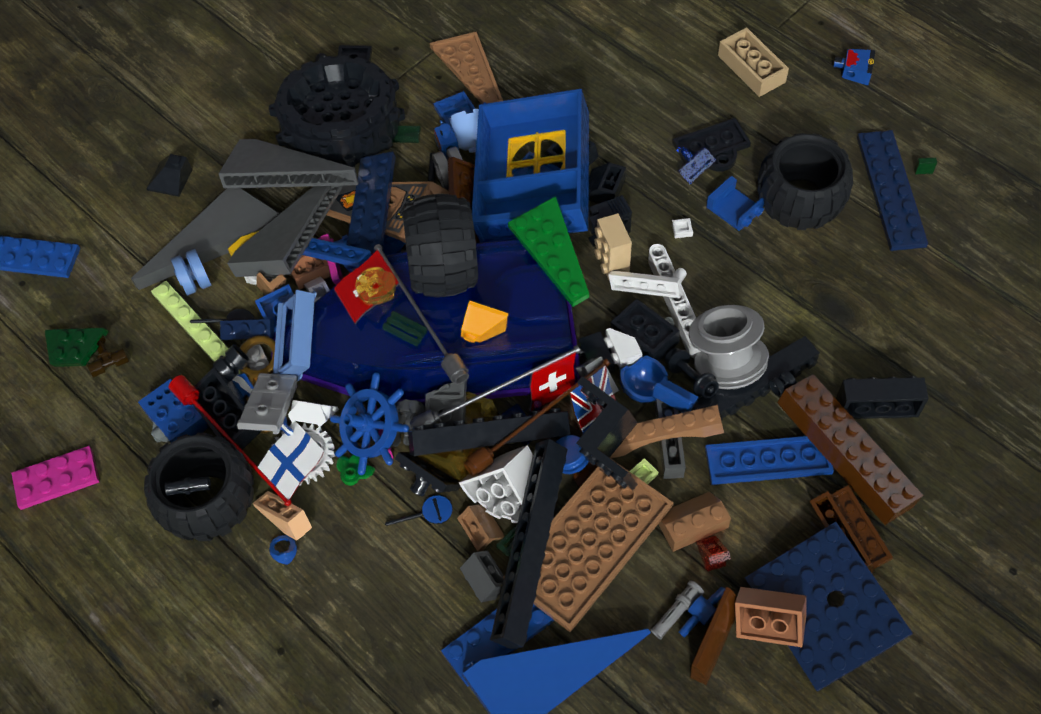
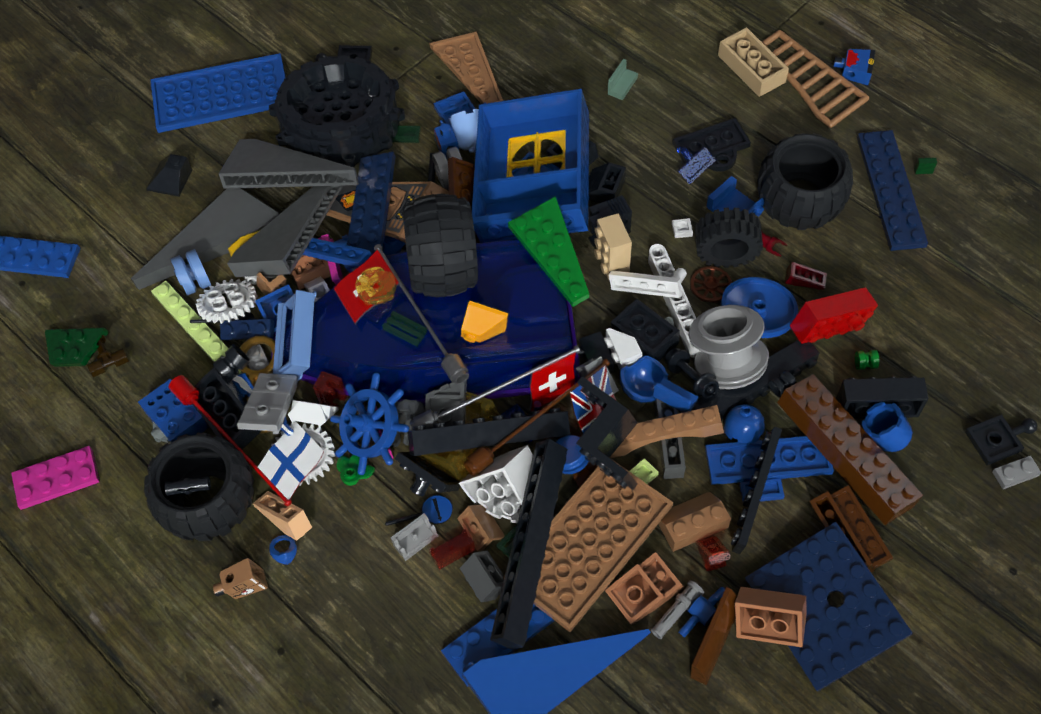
none -> blue plate [150,53,286,133]
none -> white gear [196,279,258,324]
none -> medium nougat torso [213,558,268,599]
none -> clear red hinge [313,371,348,408]
none -> light grey hinge [391,513,438,561]
none -> clear red hinge [429,529,475,570]
none -> nougat slope [605,552,684,625]
none -> sand green panel [608,59,638,100]
none -> copper wheel [690,266,732,303]
none -> black tyre [695,207,763,268]
none -> blue dish [721,277,798,338]
none -> blue cylinder [724,405,765,444]
none -> black plate [730,427,782,554]
none -> blue tile [739,478,785,502]
none -> dark red piece [761,230,787,257]
none -> medium nougat bar [762,30,869,128]
none -> dark red slope [785,262,827,290]
none -> red brick [790,287,878,344]
none -> green wheel [854,349,879,370]
none -> blue cylinder [862,402,913,452]
none -> black plate [965,415,1038,465]
none -> light grey plate [992,456,1041,489]

